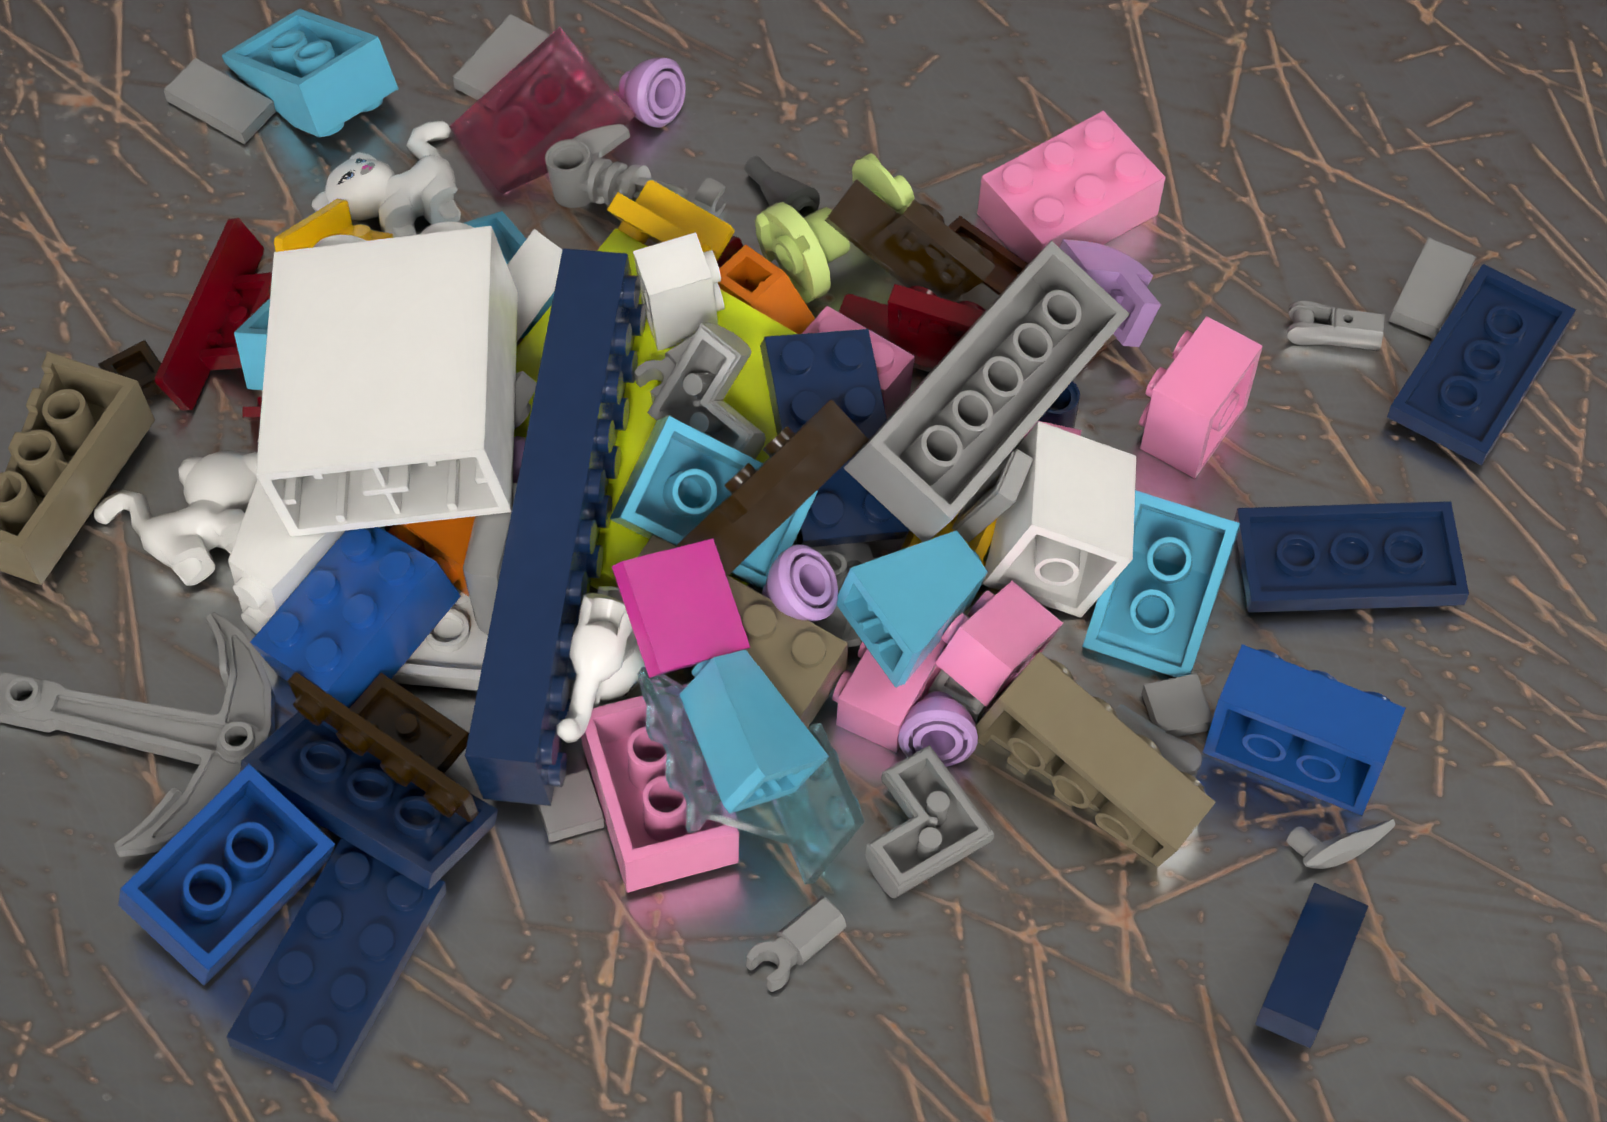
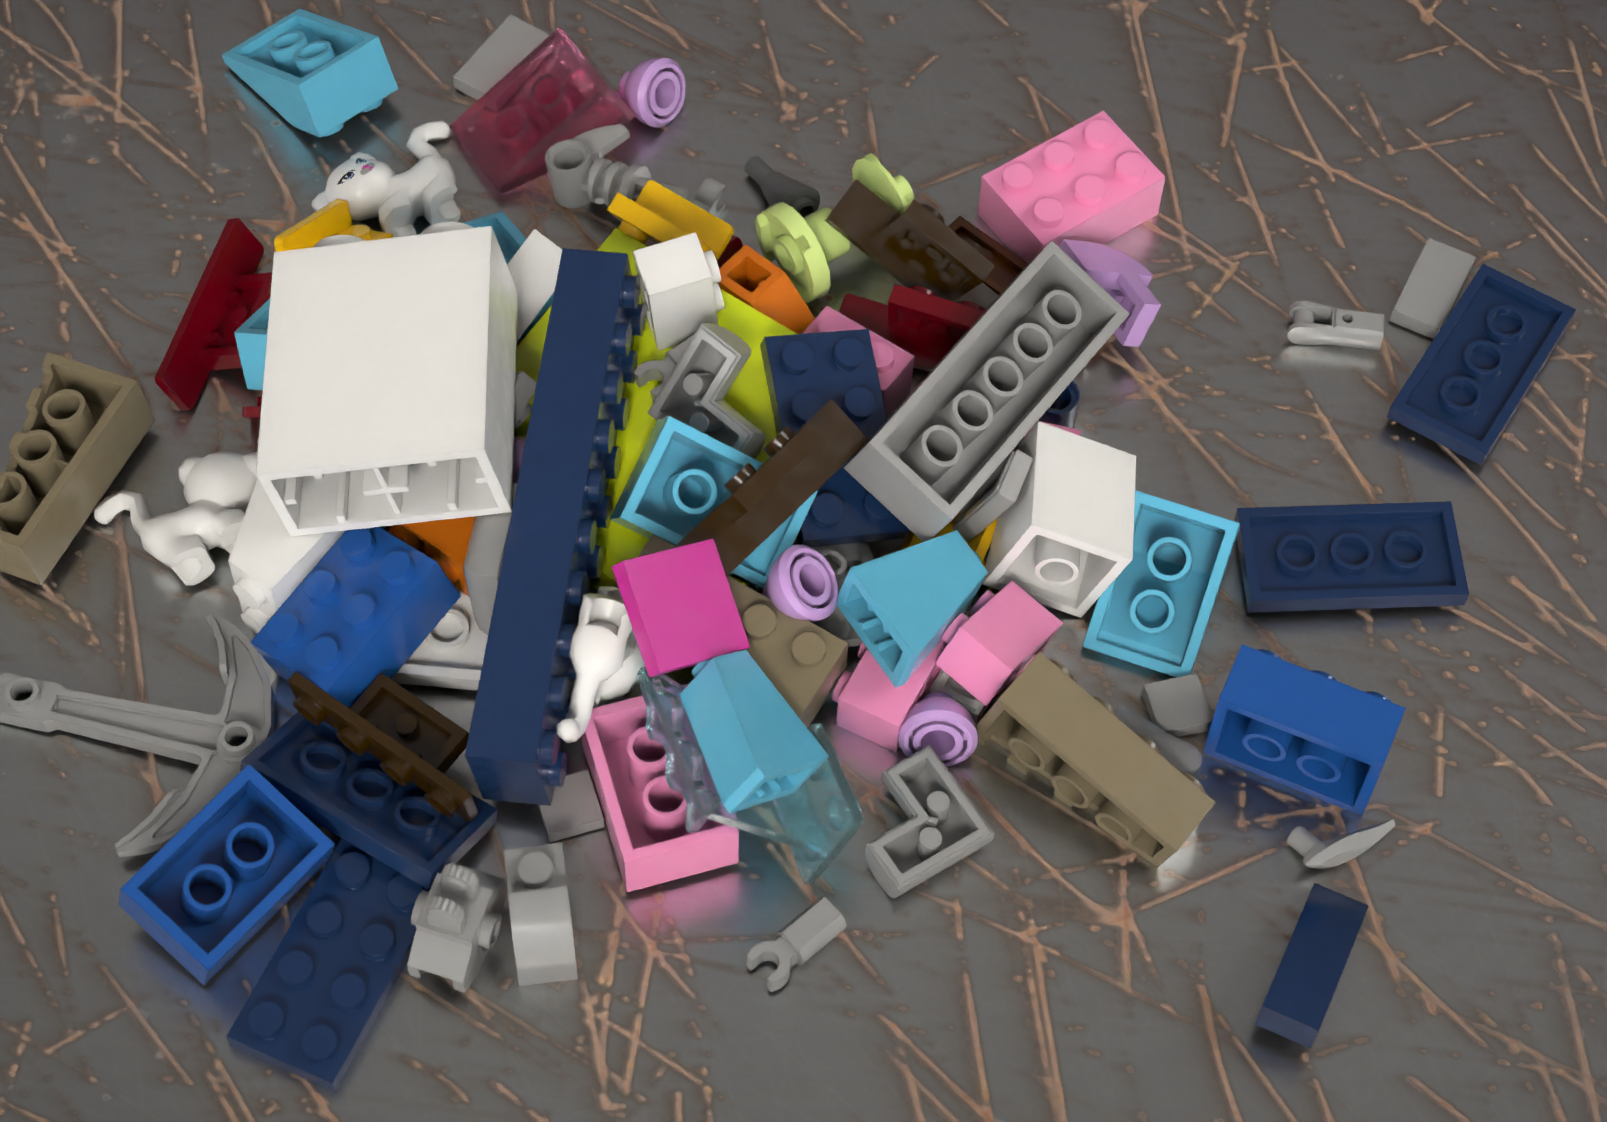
dark brown tile [98,340,163,400] -> none
light grey tile [164,58,275,144] -> none
bright pink brick [1139,316,1263,479] -> none
none -> light grey hinge [407,862,508,993]
none -> light grey brick [503,842,578,986]

